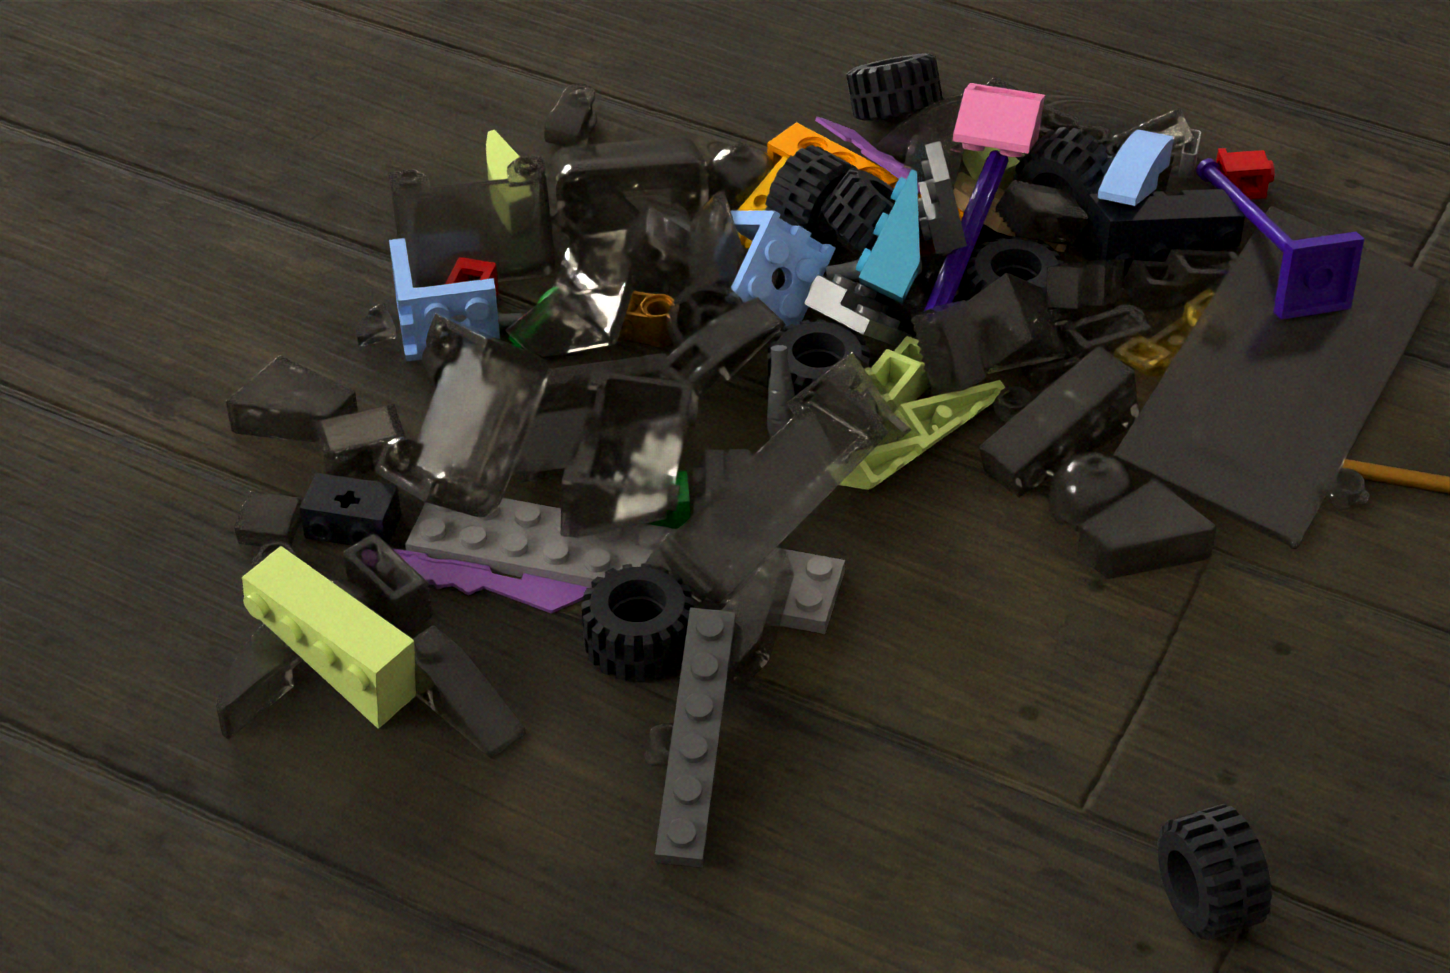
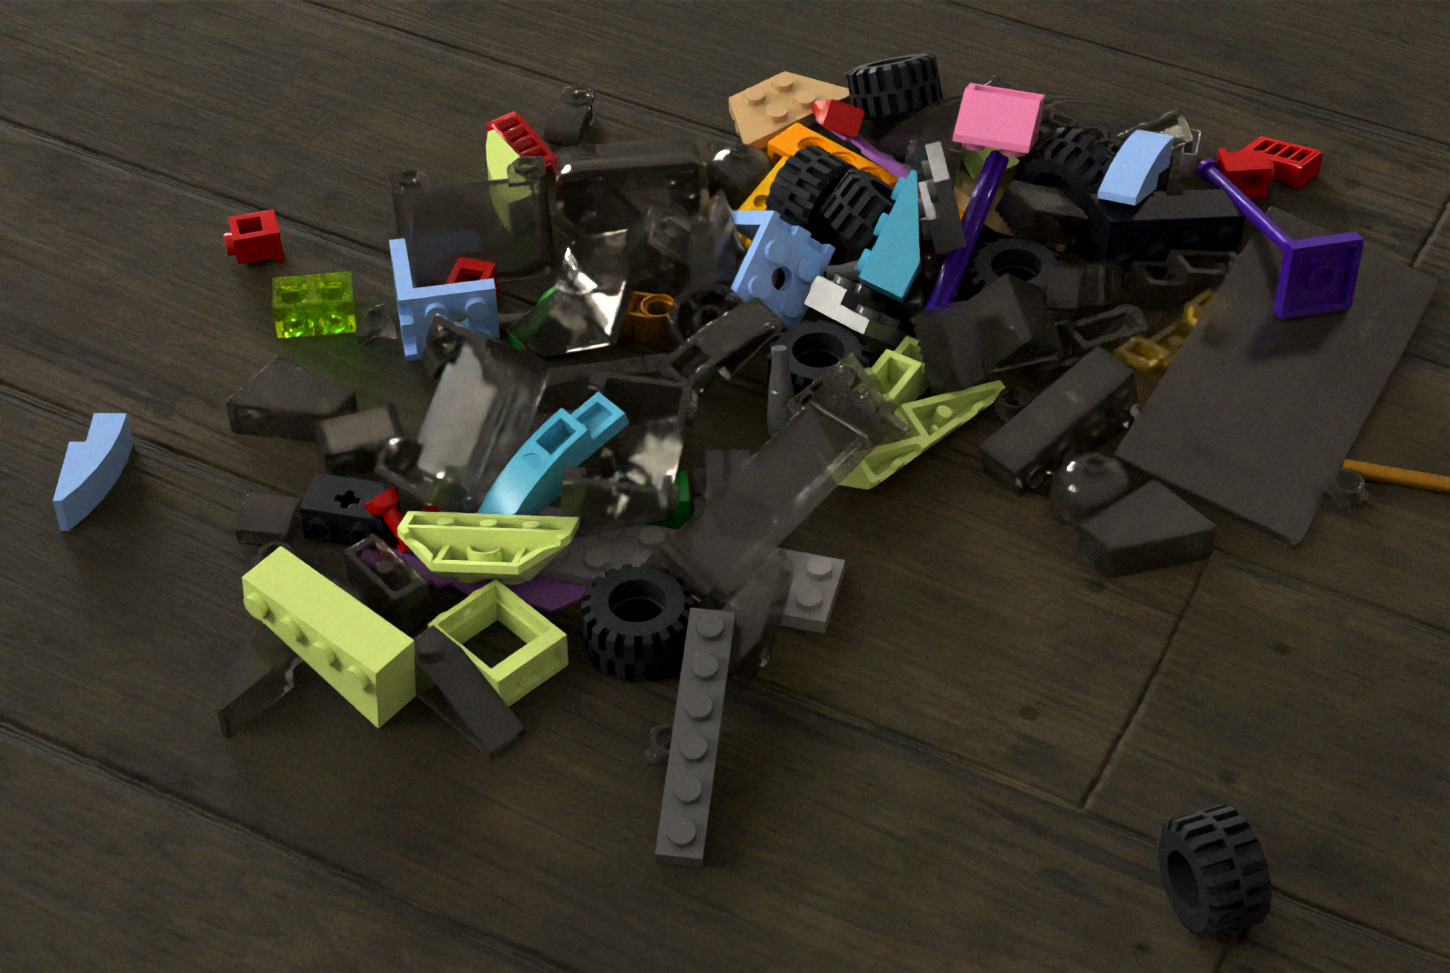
none -> light blue slope [53,413,134,531]
none -> red brick [223,209,284,264]
none -> clear neon green brick [273,271,357,338]
none -> red piece [364,486,441,553]
none -> yellowish green wedge [397,511,579,585]
none -> yellowish green window [427,579,569,712]
none -> medium azure slope [477,392,629,516]
none -> red slope [486,111,560,180]
none -> tan wing [729,71,852,156]
none -> red slope [811,99,865,138]
none -> red slope [1239,136,1323,190]

